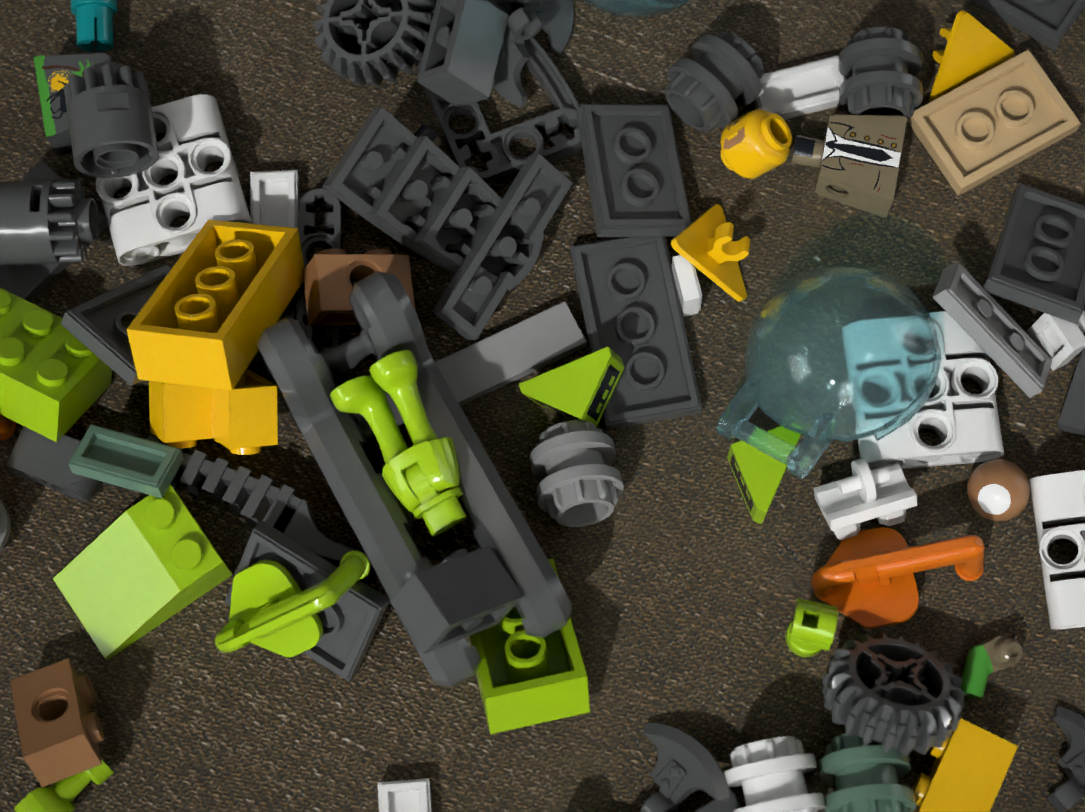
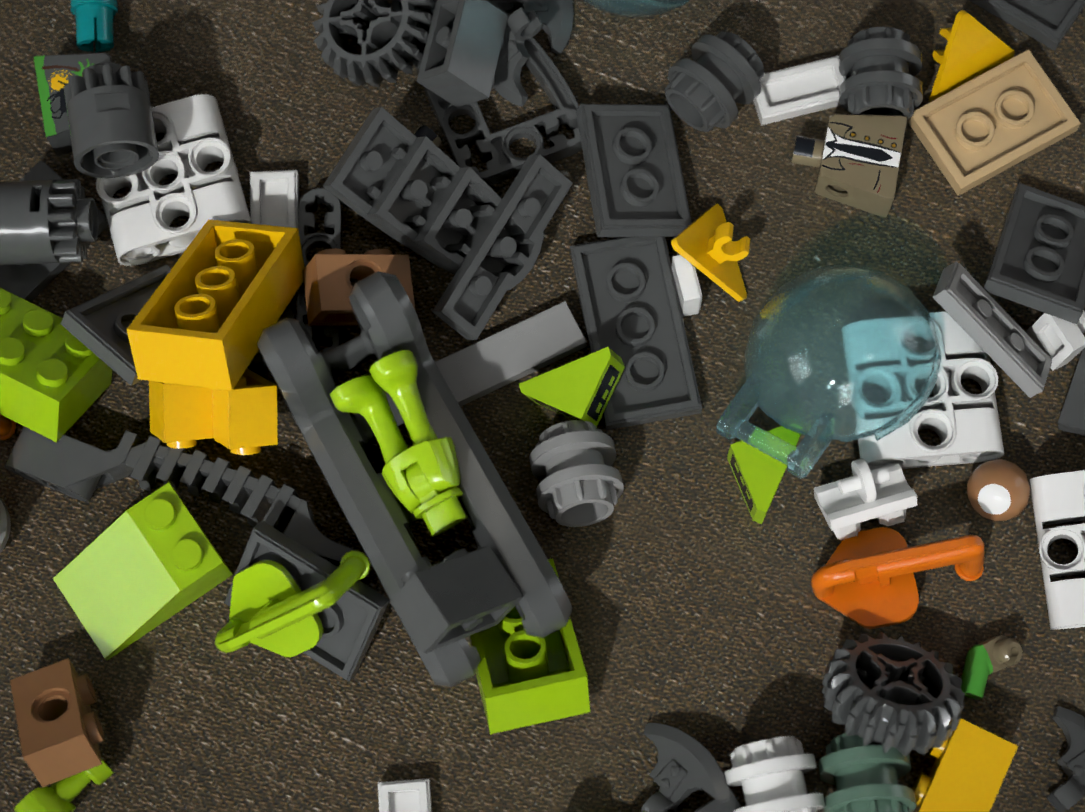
sand green tile [68,424,184,498] -> none
yellow head [720,109,792,179] -> none
lime leg [785,598,838,657] -> none

